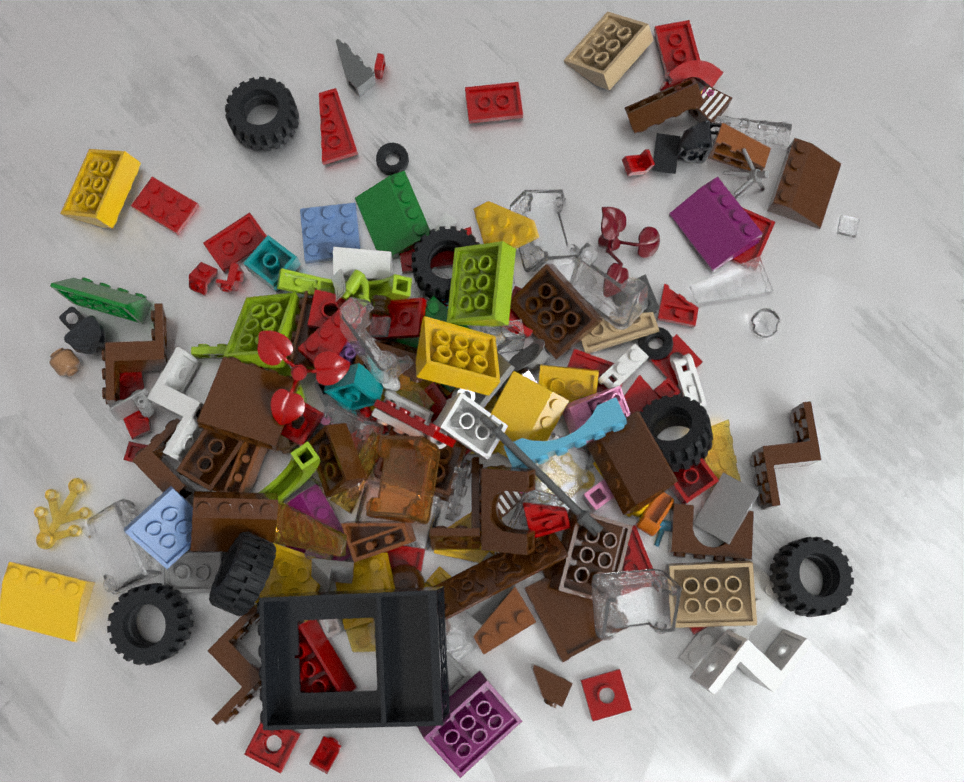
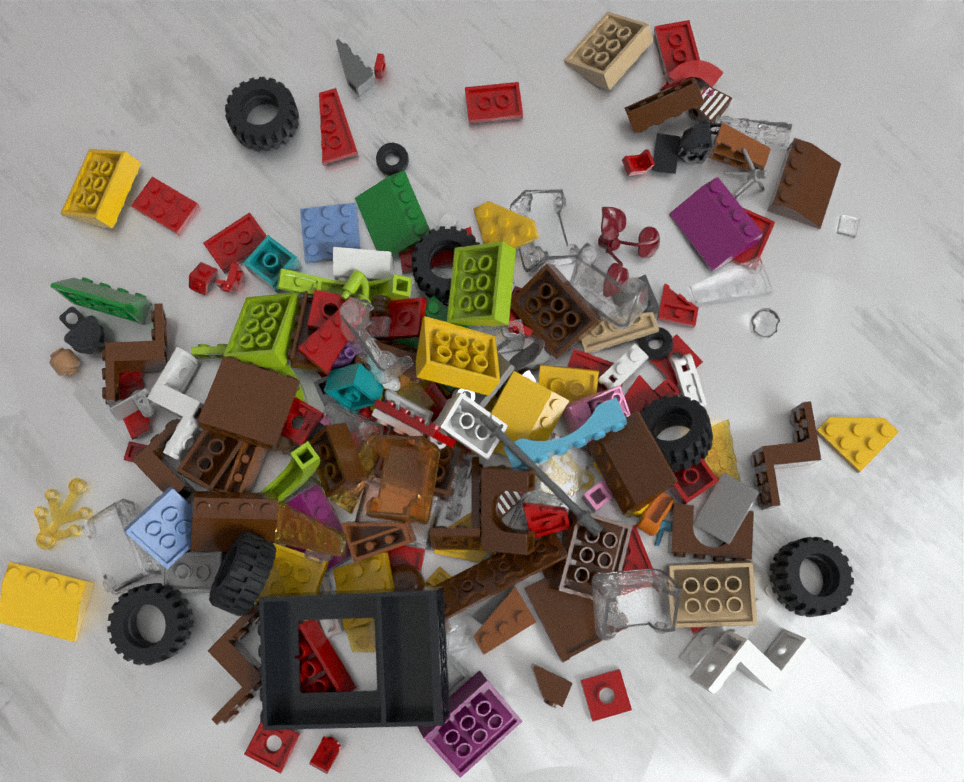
red plant [257,330,350,425] -> none
light grey slope [311,558,354,592] -> none
clear sticker [331,269,346,302] -> none
none -> yellow plate [816,417,899,473]

